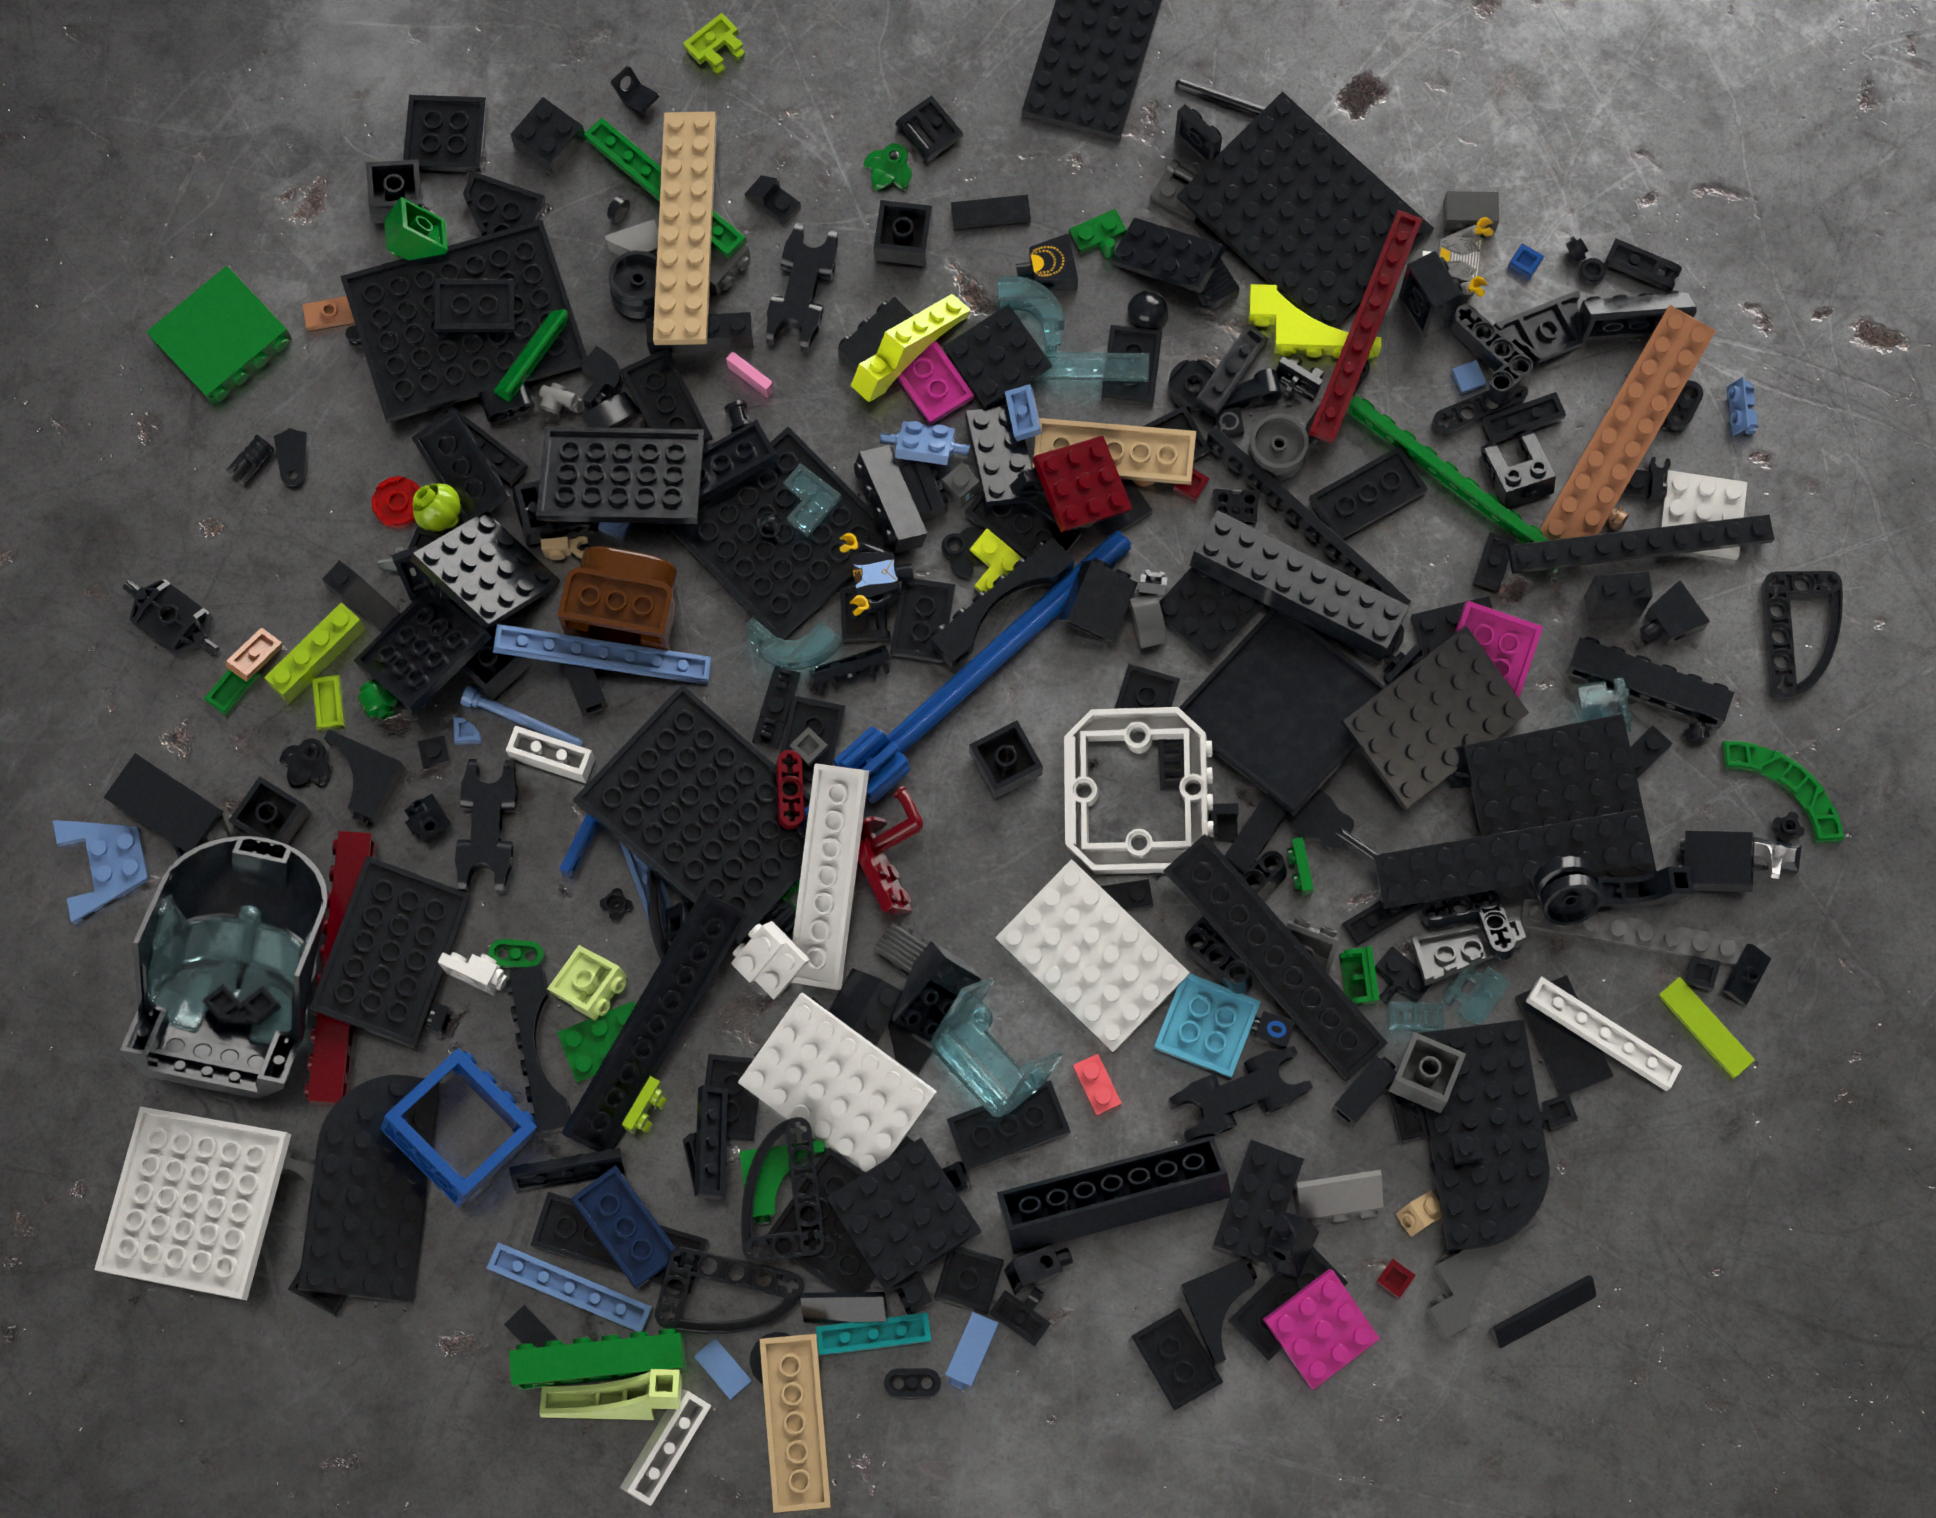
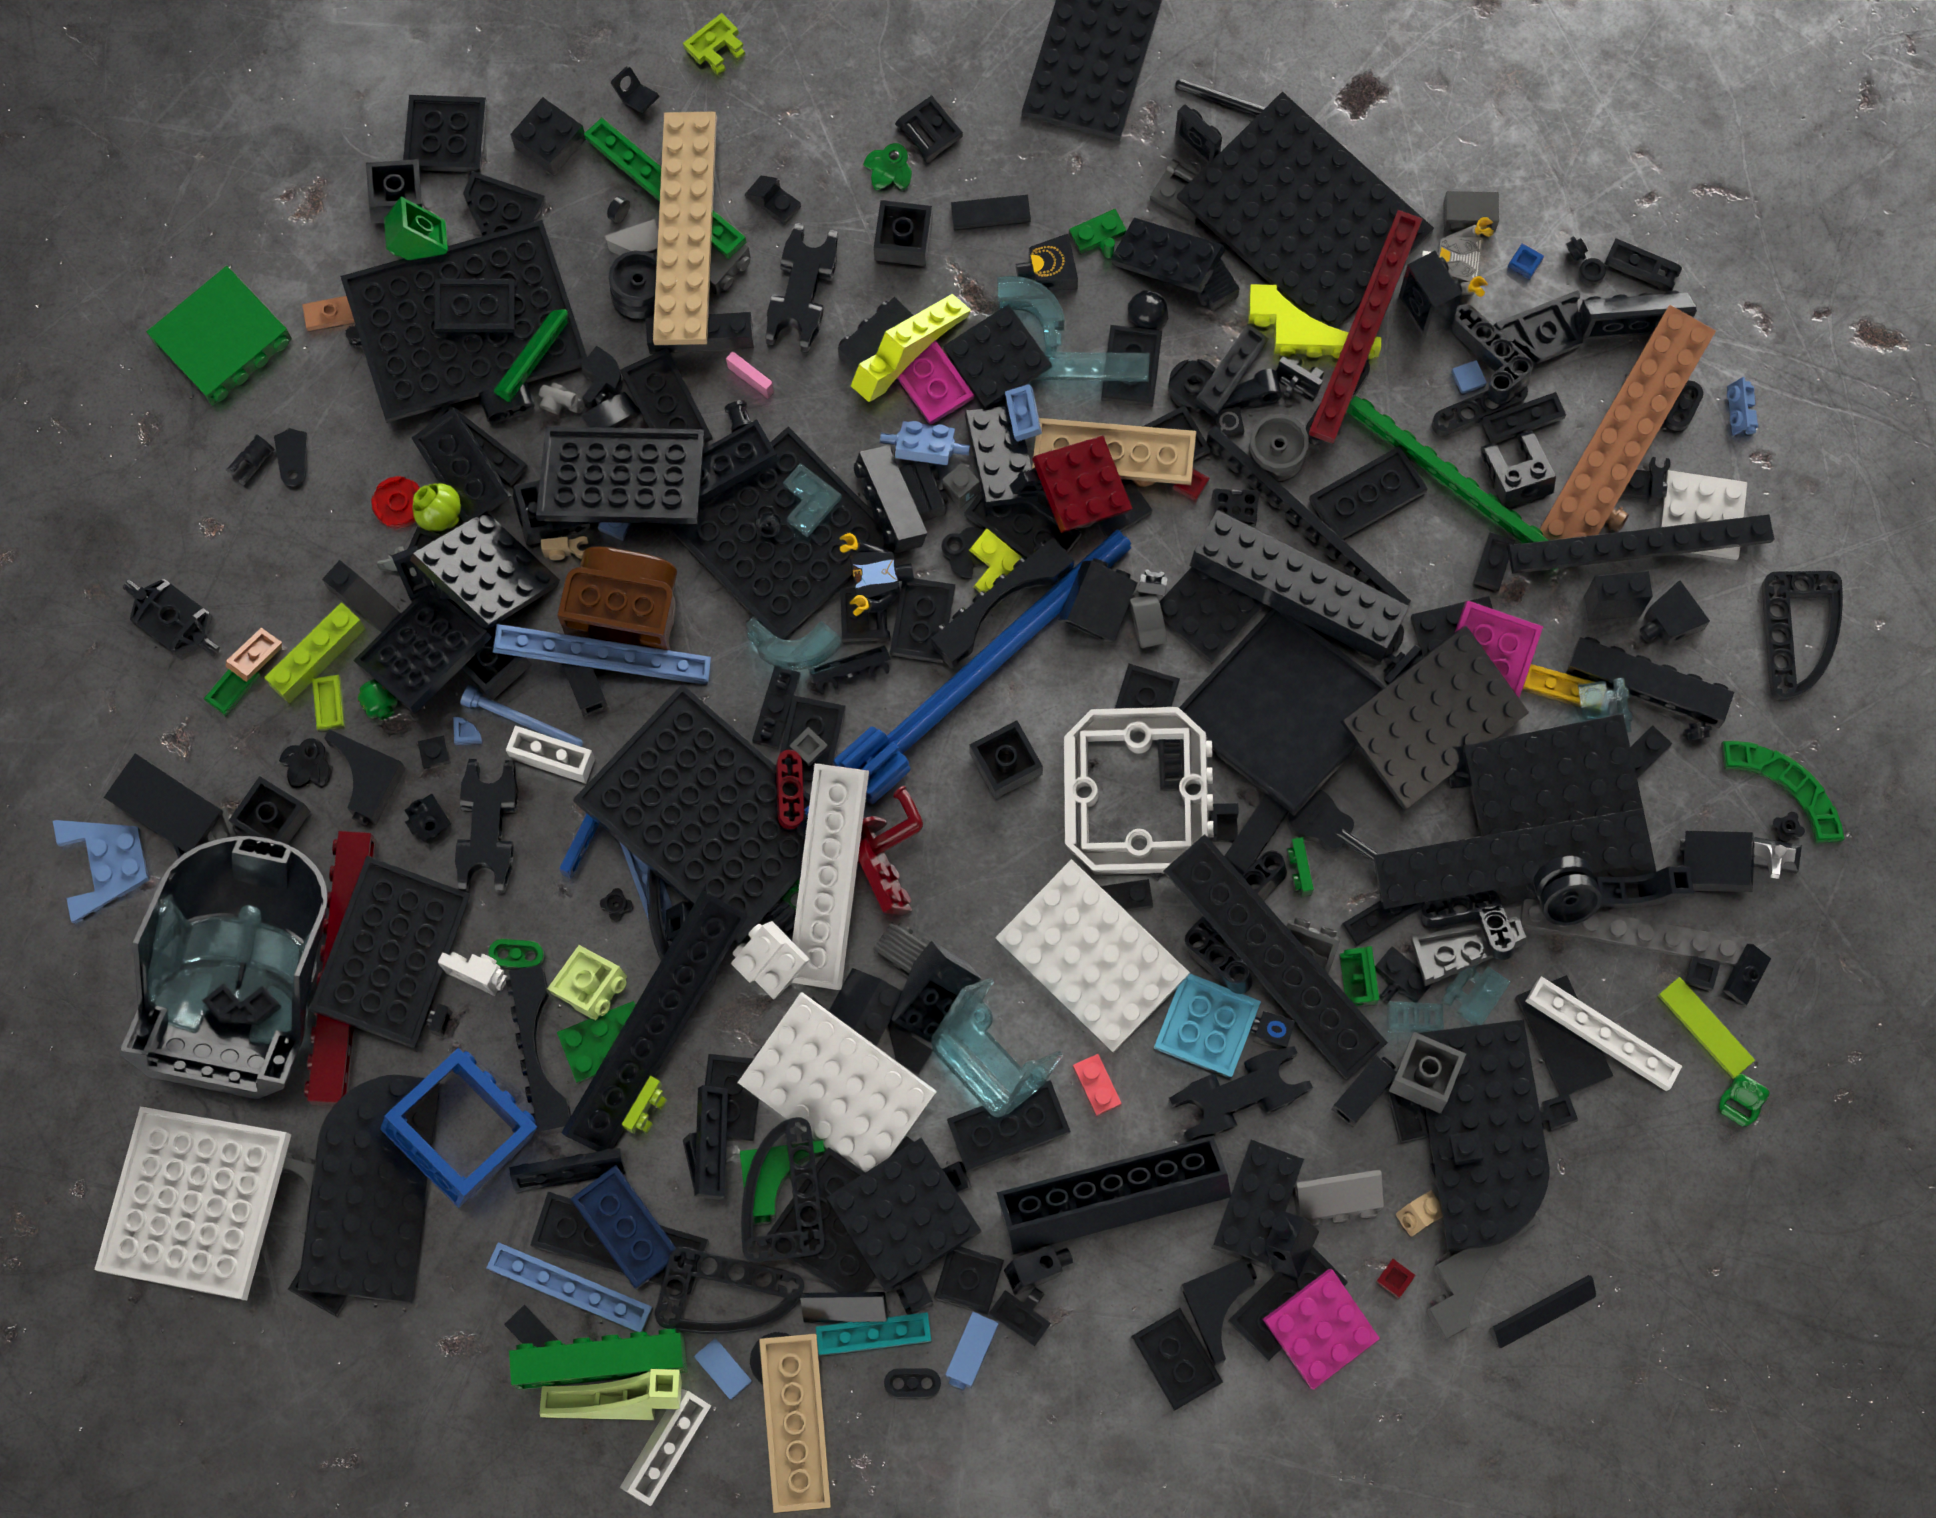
none -> yellow tile [1522,664,1607,712]
none -> green piece [1719,1074,1770,1127]

